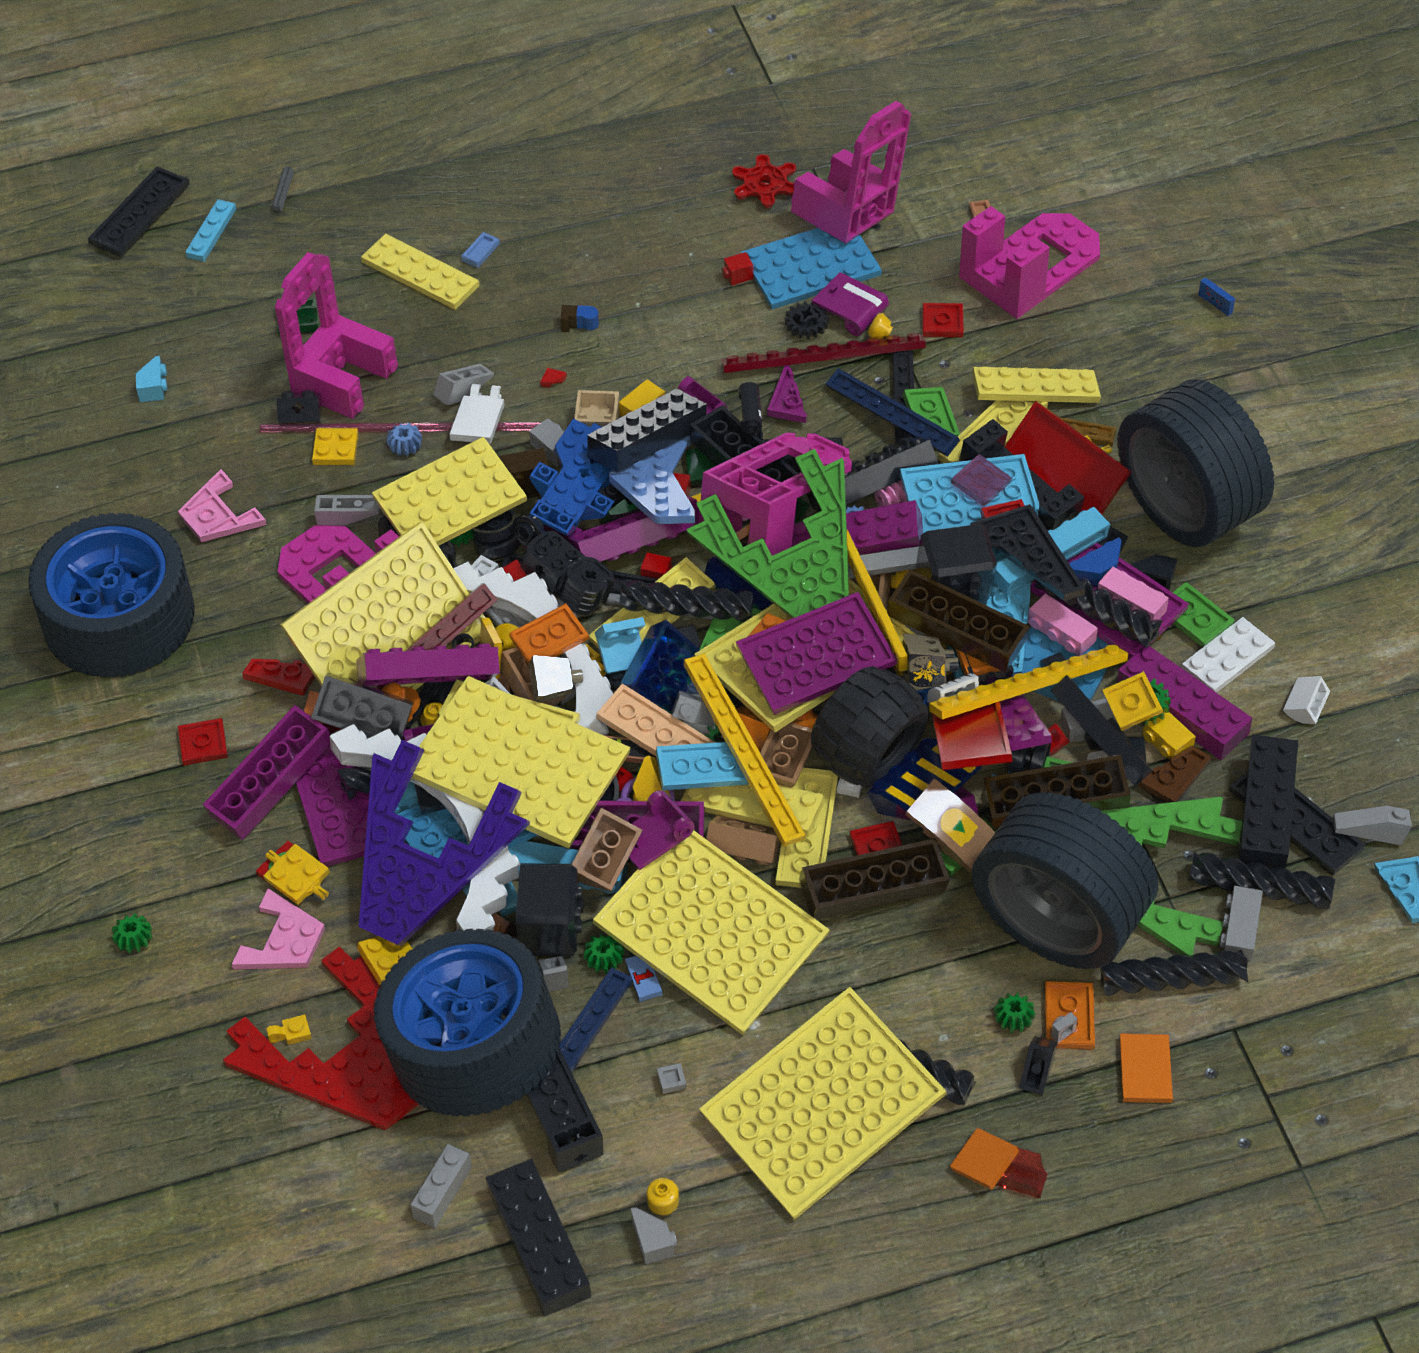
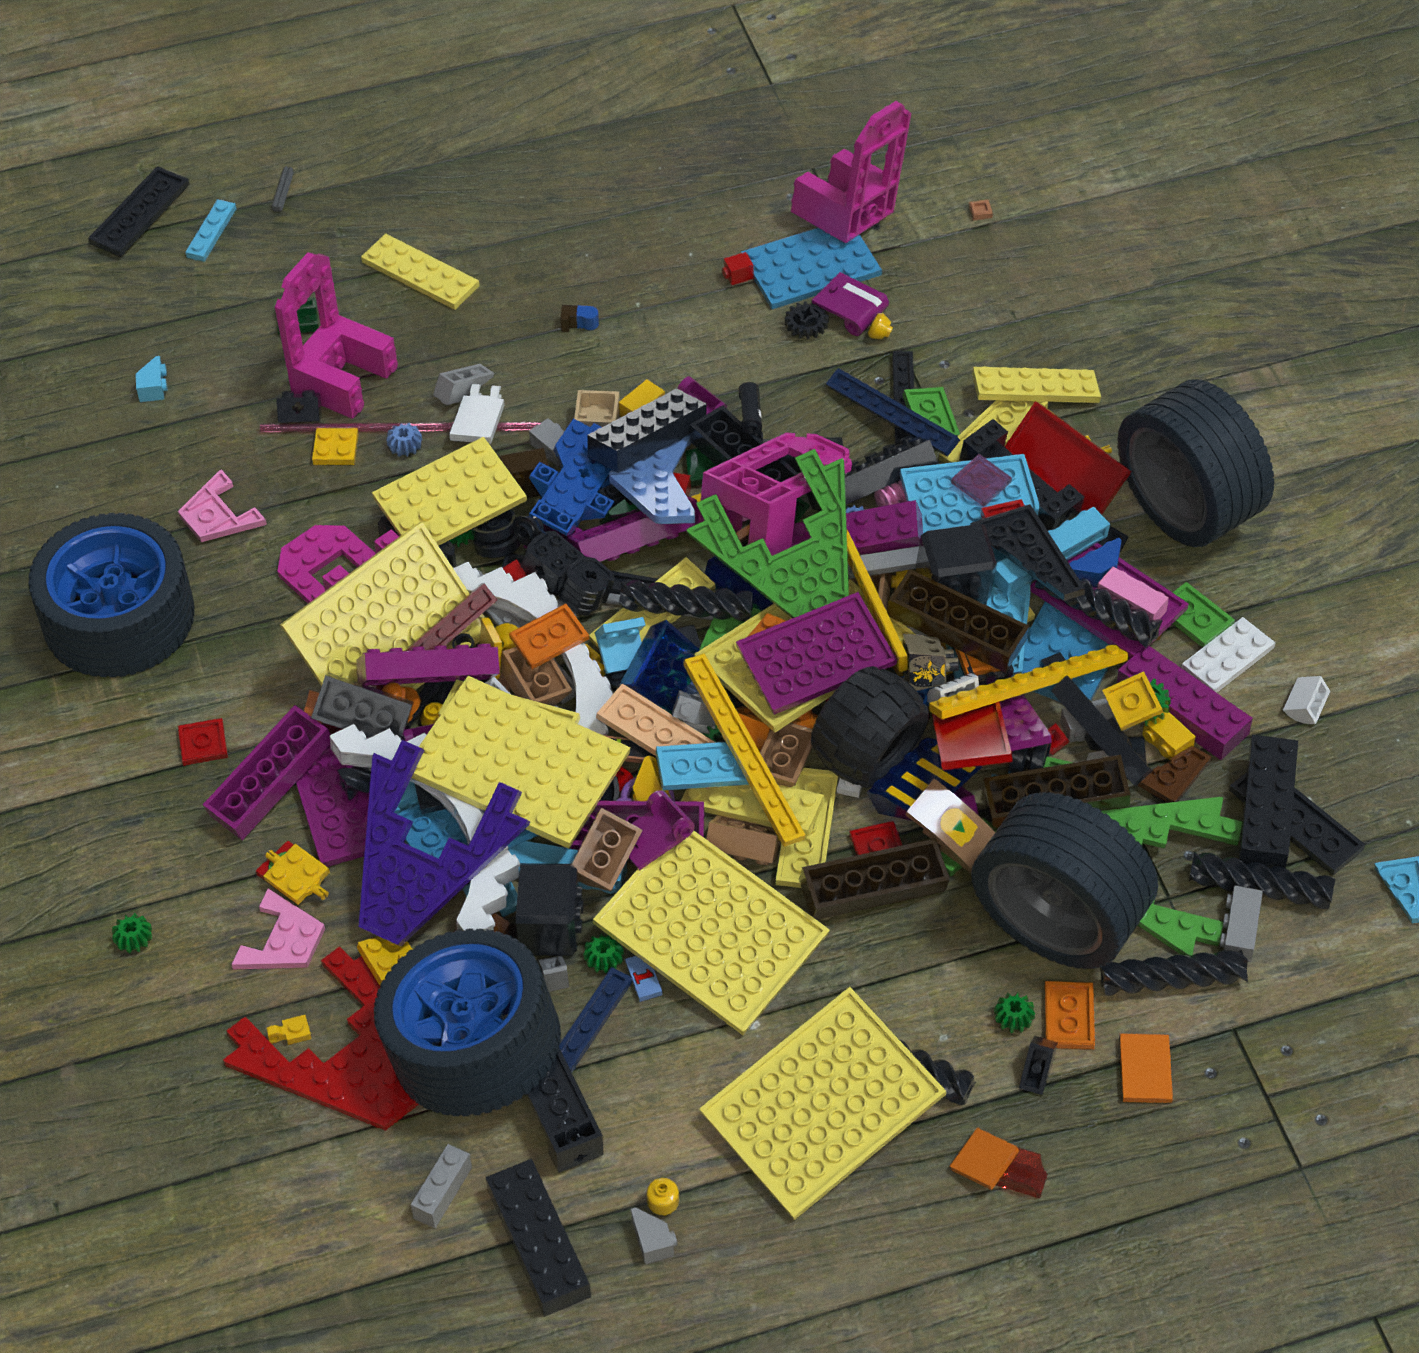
red wing [242,659,315,696] -> none
light grey slope [314,495,380,526] -> none
medium blue tile [461,232,500,268] -> none
white plate [471,555,499,575] -> none
torso [529,655,583,702] -> none
red tile [540,368,567,387] -> none
red brick [640,553,673,579] -> none
light grey plate [657,1063,687,1094] -> none
dark red plate [721,333,926,373] -> none
red plate [732,154,796,208] -> none
magenta wing [767,365,807,423] -> none
red tile [922,303,964,338] -> none
dark pink bracket [959,206,1100,319] -> none
bright pink brick [1028,593,1098,656] -> none
light grey plate [1051,1012,1077,1043] -> none
pearl gold tile [1060,417,1117,447] -> none
black slope [1131,554,1178,591] -> none
blue tile [1198,277,1235,316] -> none
light grey slope [1333,806,1412,845] -> none

